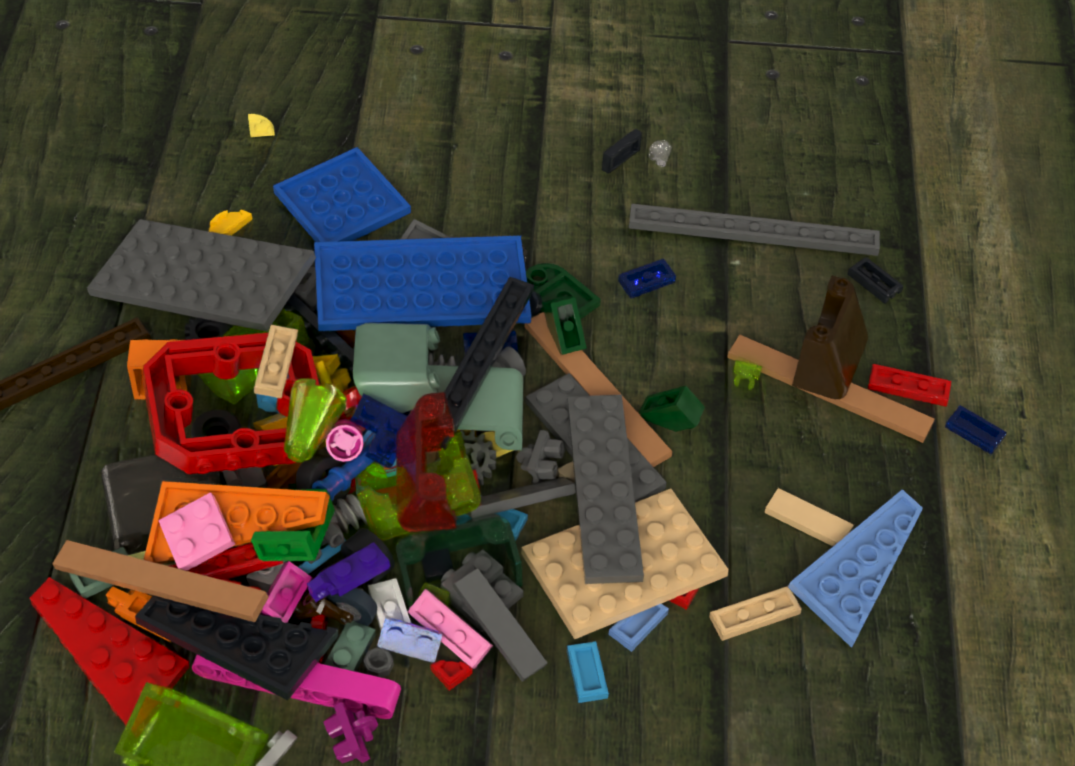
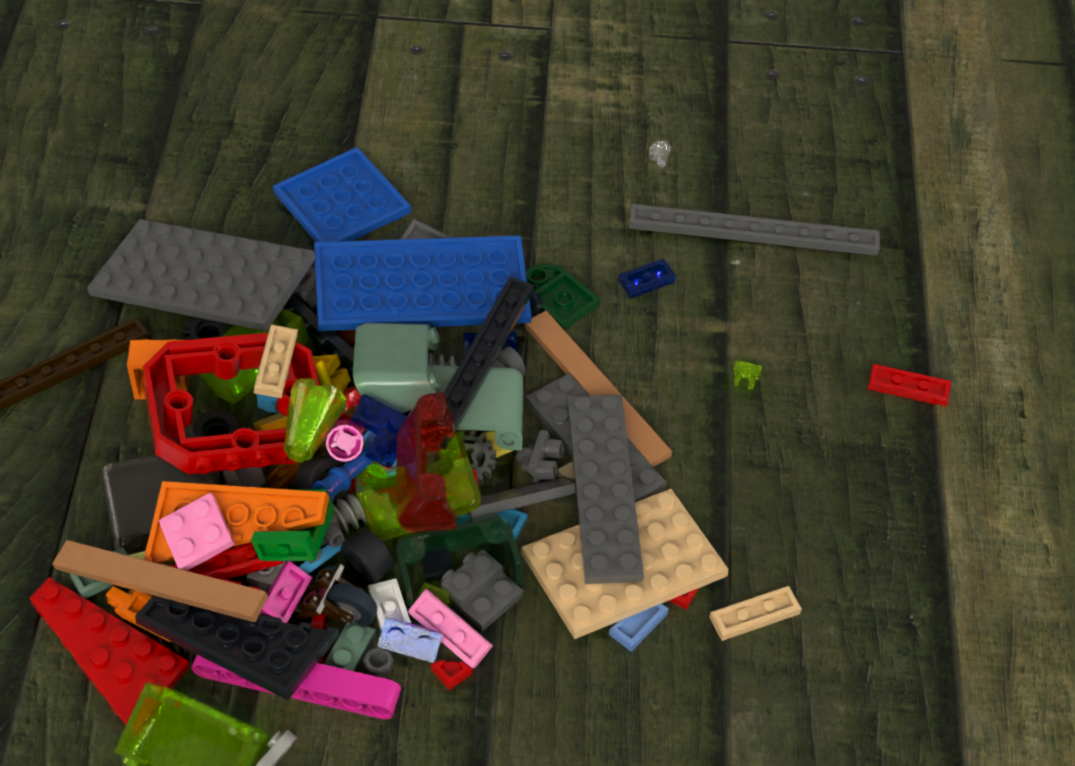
yellow tile [209,210,252,236] -> none
light yellow tile [248,114,275,137] -> none
dark purple hinge [307,542,391,602] -> none
magenta hips [323,702,378,764] -> none
dark grey tile [453,568,547,682] -> none
dark green slope [542,296,587,355] -> none
dark azure tile [567,641,609,703] -> none
black tile [602,128,642,174] -> none
dark green slope [638,386,705,432] -> none
medium nougat tile [728,335,935,443] -> none
tan tile [765,488,854,546] -> none
medium blue wing [788,490,923,648] -> none
dark brown windscreen [792,275,868,400] -> none
black tile [848,257,903,304] -> none
clear blue tile [945,405,1007,455] -> none

